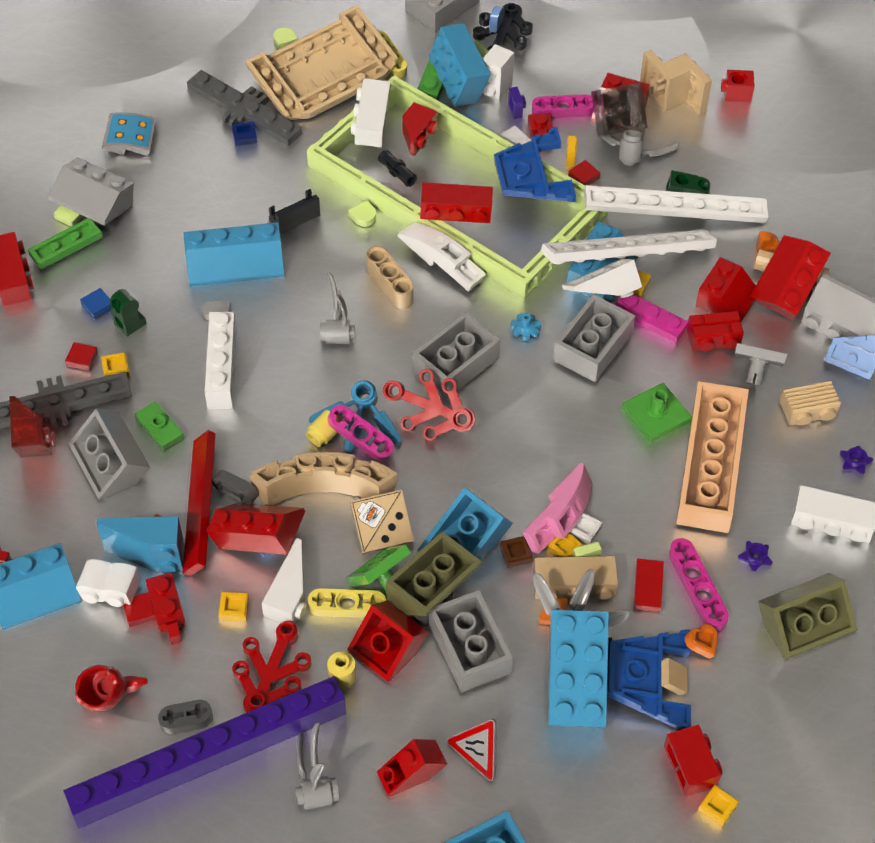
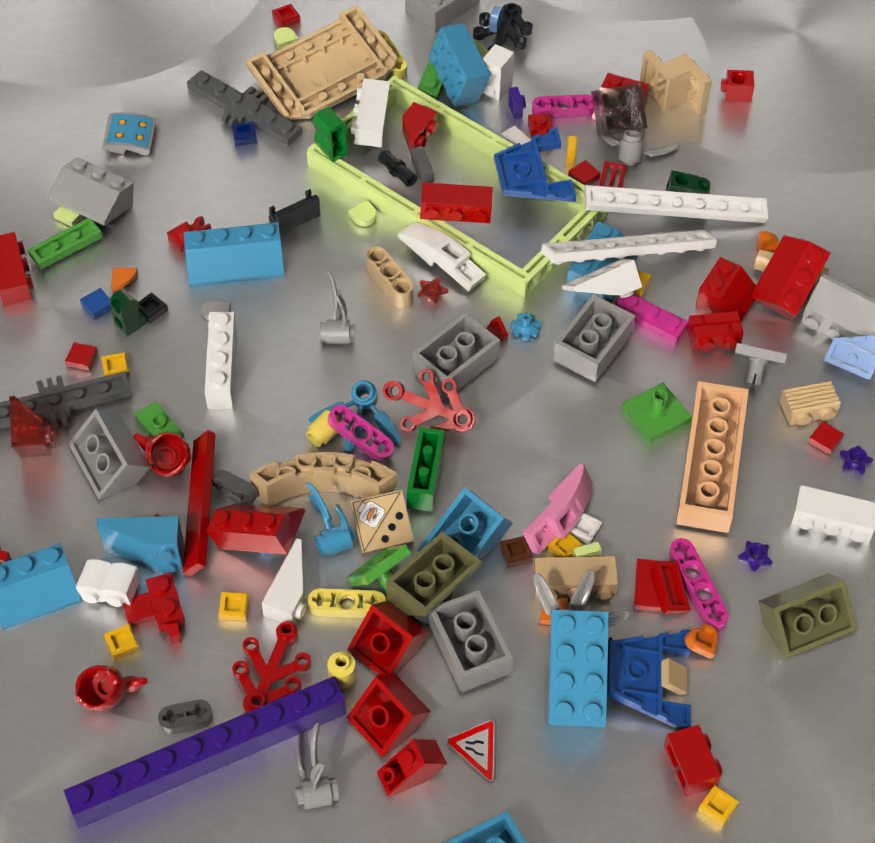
none -> yellow tile [104,624,140,660]
none -> orange tile [111,268,138,292]
none -> red hair [133,432,191,477]
none -> black tile [138,292,168,324]
none -> red plate [167,216,211,252]
none -> red tile [272,4,301,28]
none -> dark azure plant [306,482,356,556]
none -> green brick [313,107,348,162]
none -> red slope [346,673,431,757]
none -> green brick [407,427,445,512]
none -> dark grey beam [410,146,434,184]
none -> clear red plate [418,277,448,303]
none -> red tile [486,316,508,342]
none -> red tile [599,161,627,188]
none -> red tile [650,561,691,614]
none -> red tile [808,421,844,455]

